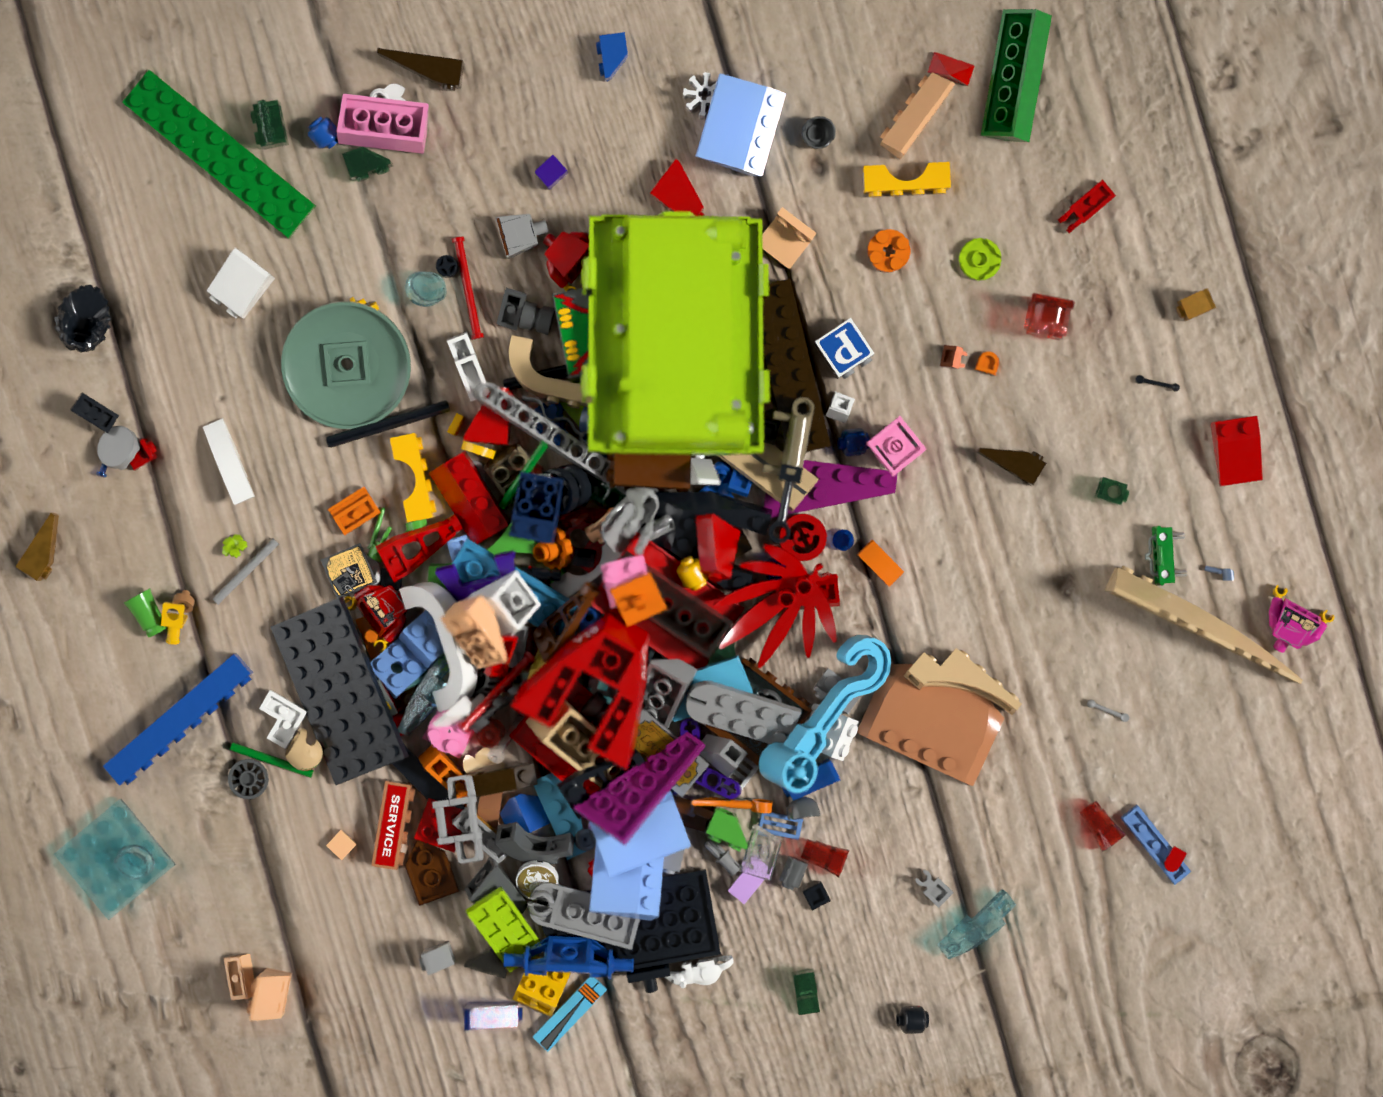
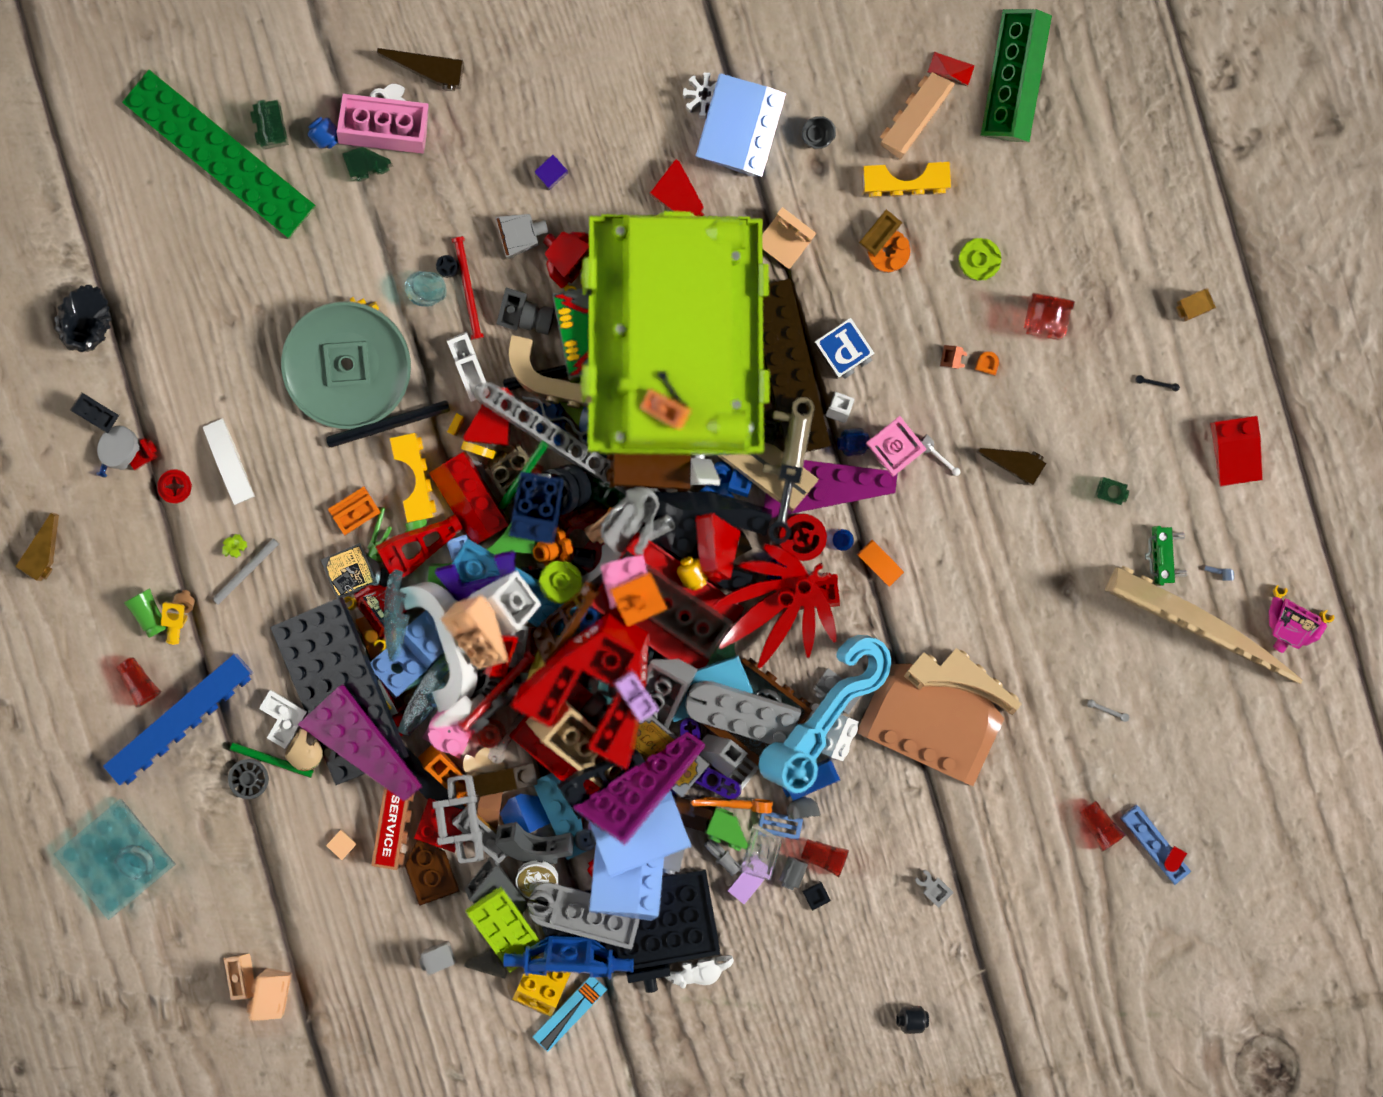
white slope [207,248,275,319] -> none
clear blue slope [464,1002,523,1030] -> none
blue slope [596,32,628,82] -> none
clear green arch [792,969,820,1015] -> none
clear light blue slope [937,889,1016,959] -> none
red hinge [1058,179,1116,233] -> none
none -> clear red plant [116,657,162,708]
none -> red gear [157,469,192,504]
none -> magenta wing [298,685,422,801]
none -> clear light blue slope [384,569,409,661]
none -> lime tile [539,561,582,604]
none -> lavender slope [614,671,658,722]
none -> orange slope [640,388,691,429]
none -> hinge [658,371,688,407]
none -> pearl gold tile [859,209,903,256]
none -> hinge [920,434,960,476]

